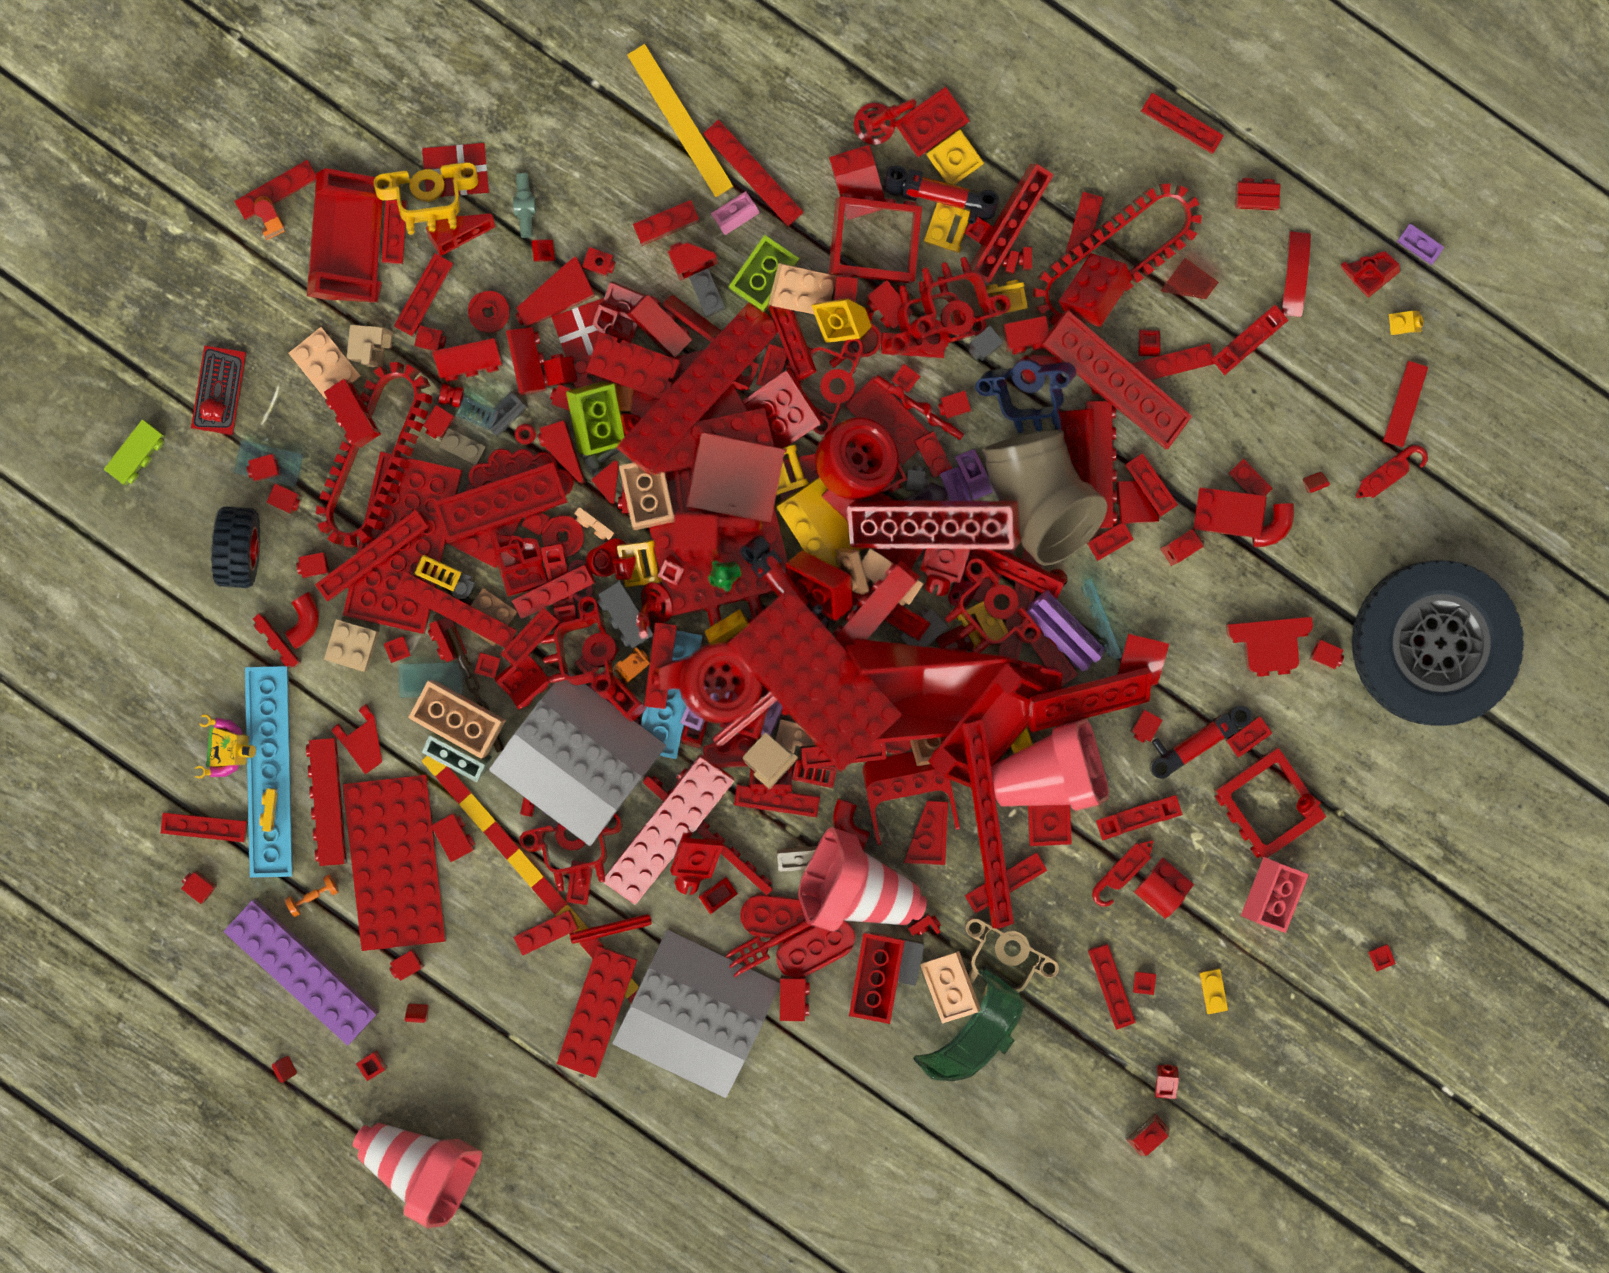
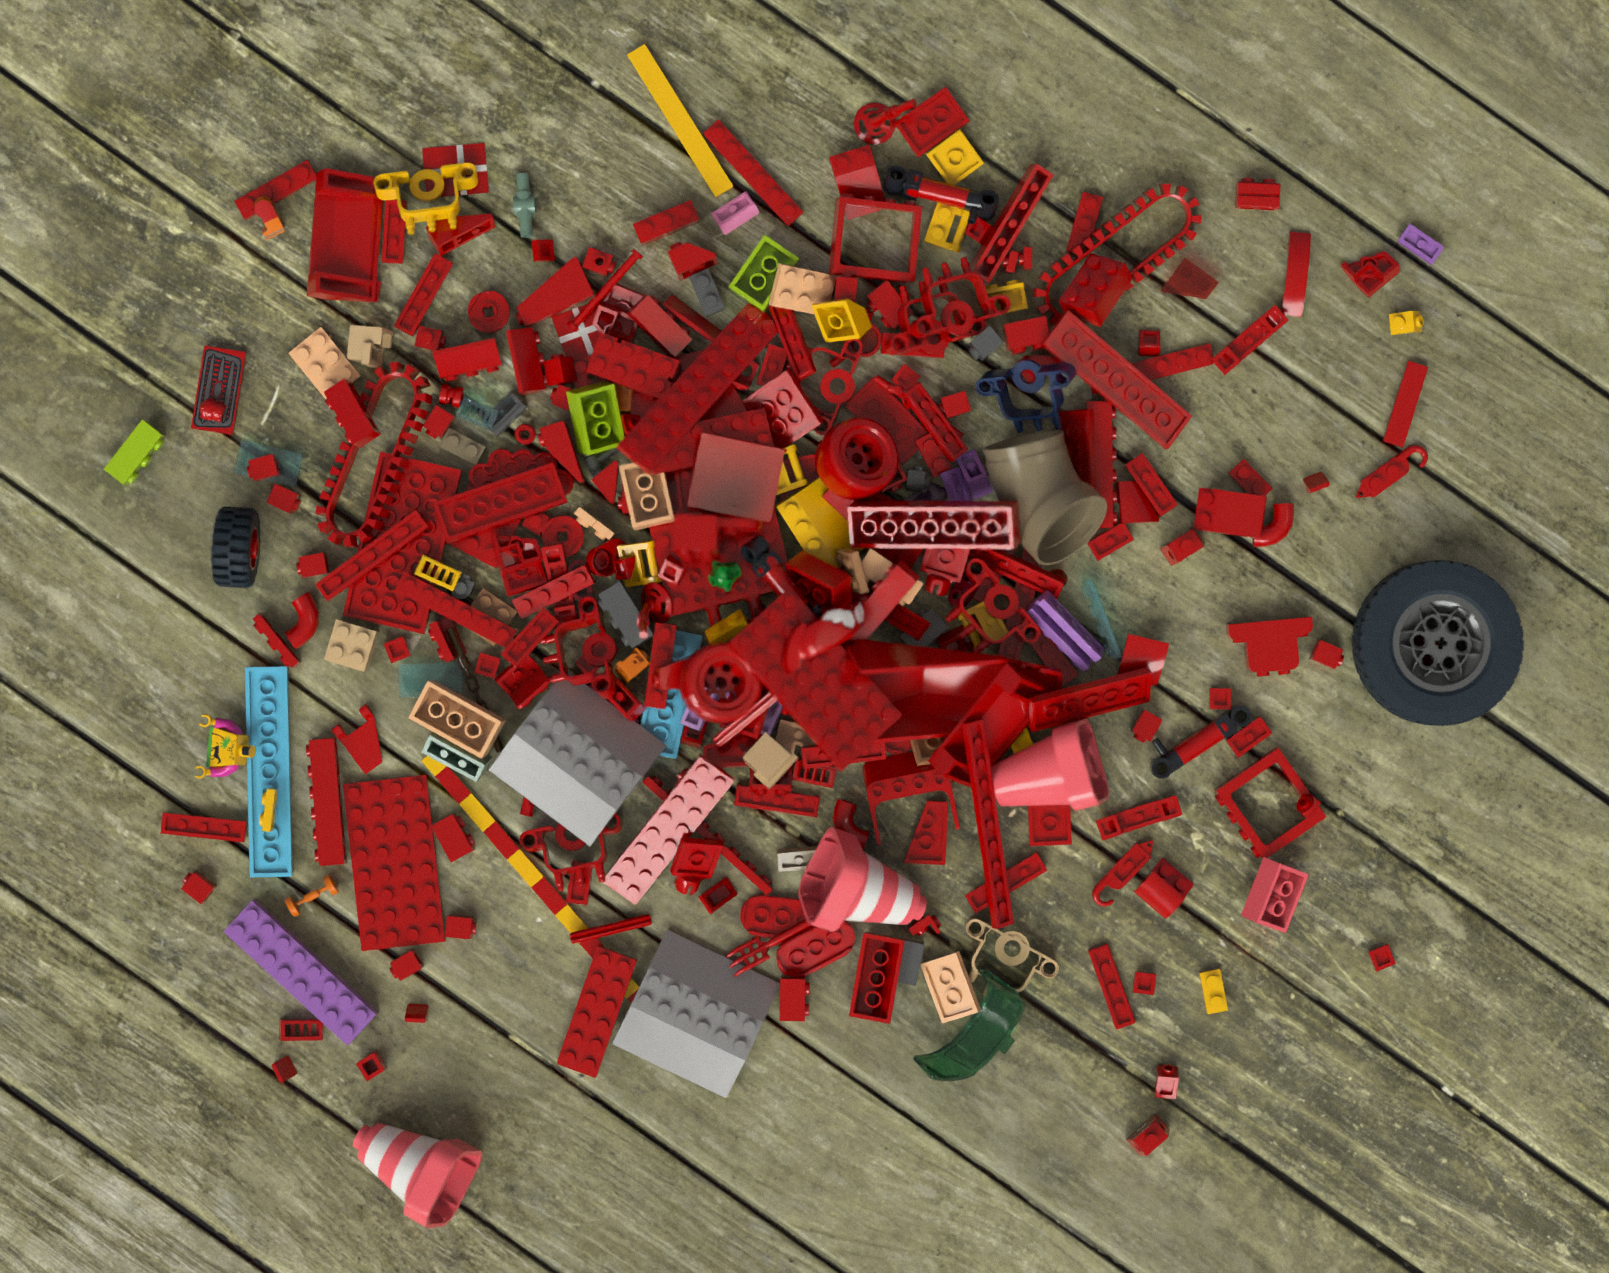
red plate [513,910,579,956] -> none
red plate [1140,93,1224,154] -> none
none -> red slope [279,1019,323,1041]
none -> red brick [445,914,477,939]
none -> red bar [567,249,643,332]
none -> red animal [784,602,864,673]
none -> red tile [902,381,968,462]
none -> red plate [1209,688,1231,710]

